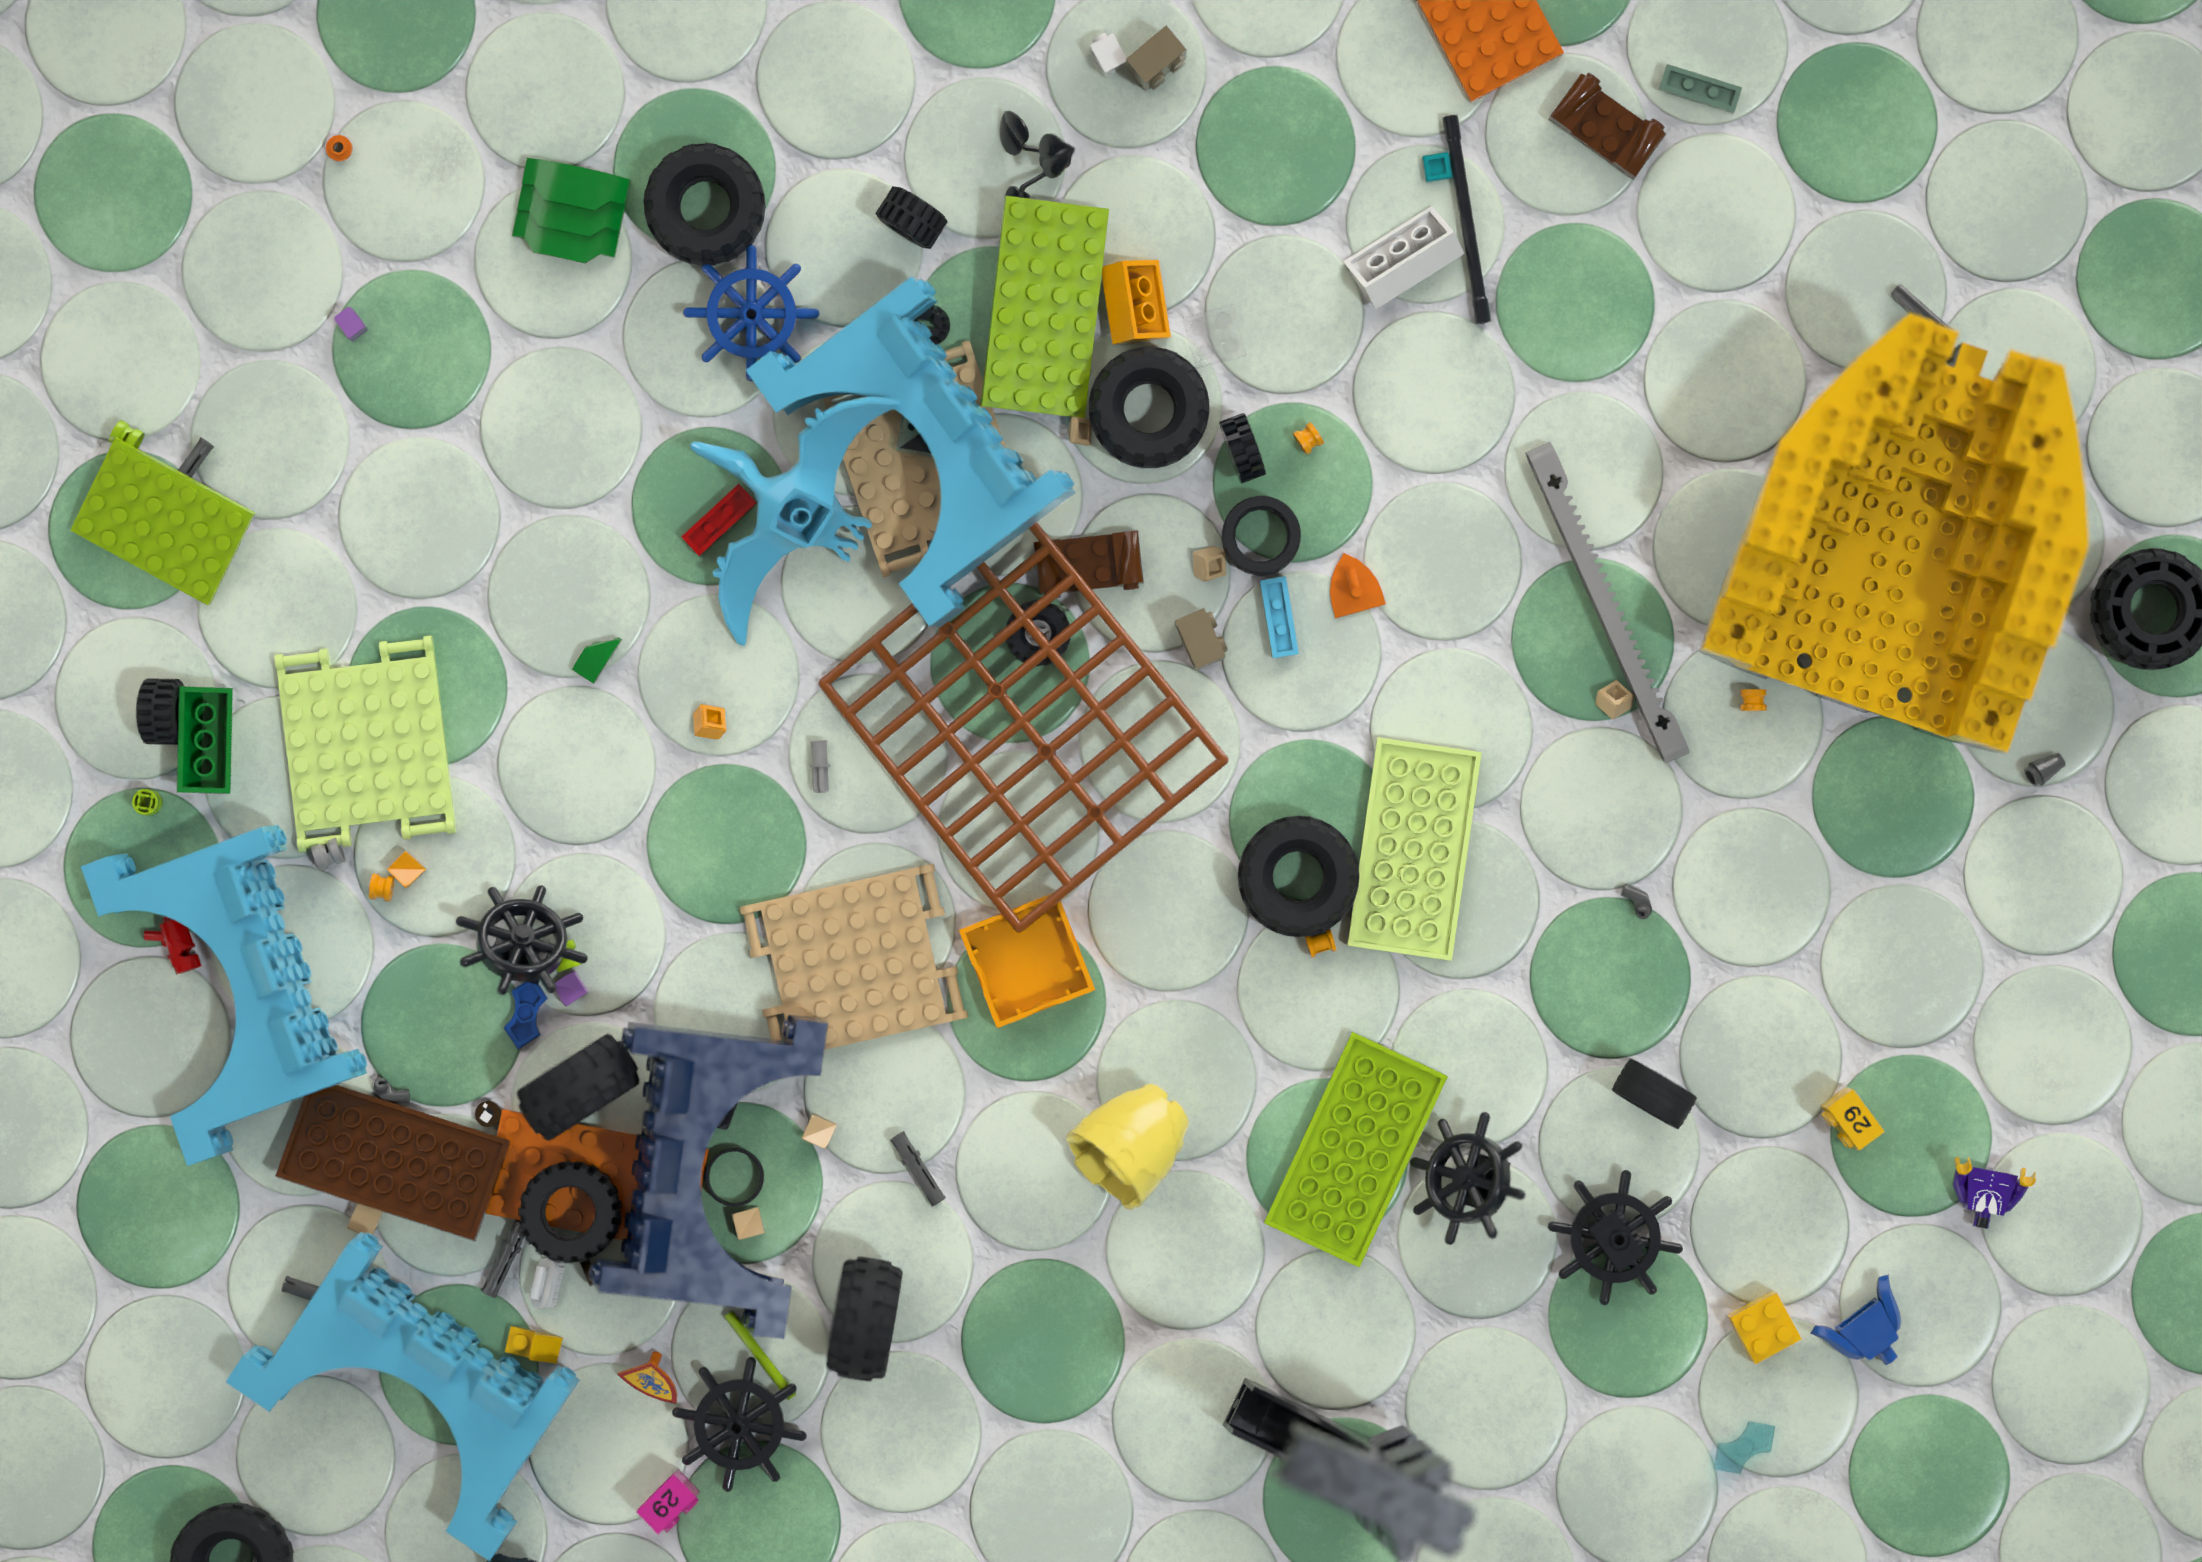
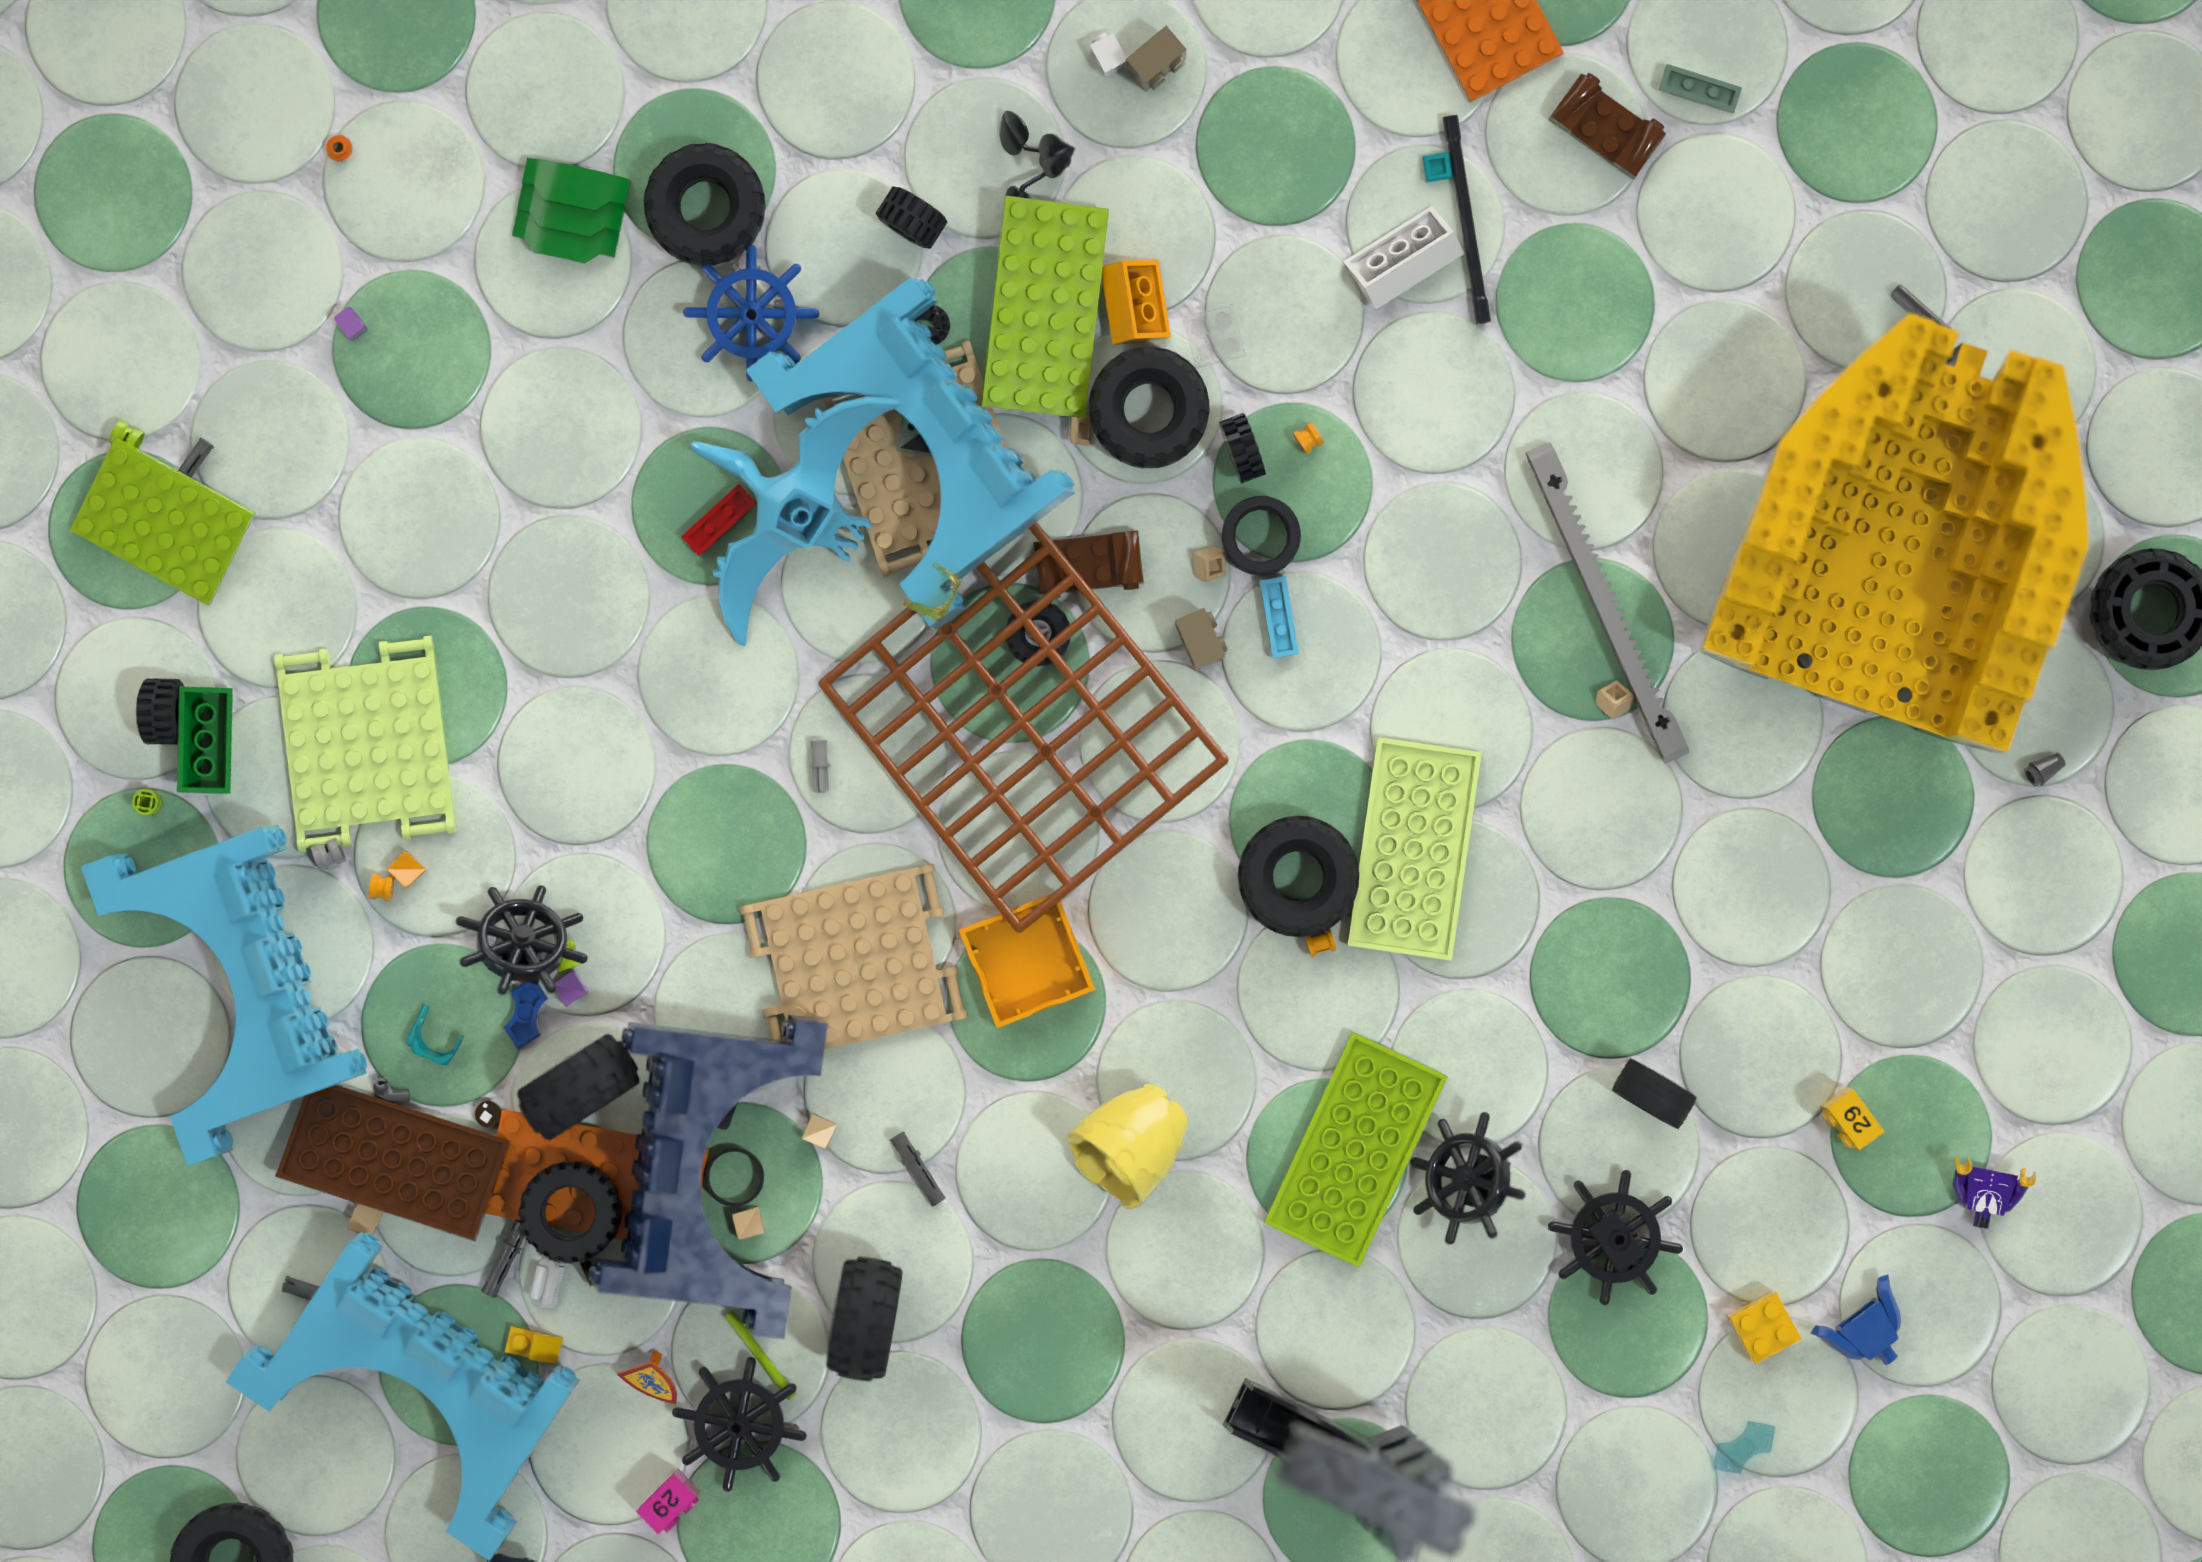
red piece [144,917,202,975] -> none
green slope [571,638,622,684] -> none
light orange slope [693,704,726,740] -> none
orange shield [1330,553,1386,618] -> none
dark grey arm [1620,884,1652,919] -> none
light orange wheel [1740,689,1767,711] -> none
none -> teal helmet [406,1004,464,1066]
none -> clear yellow helmet [904,563,962,621]

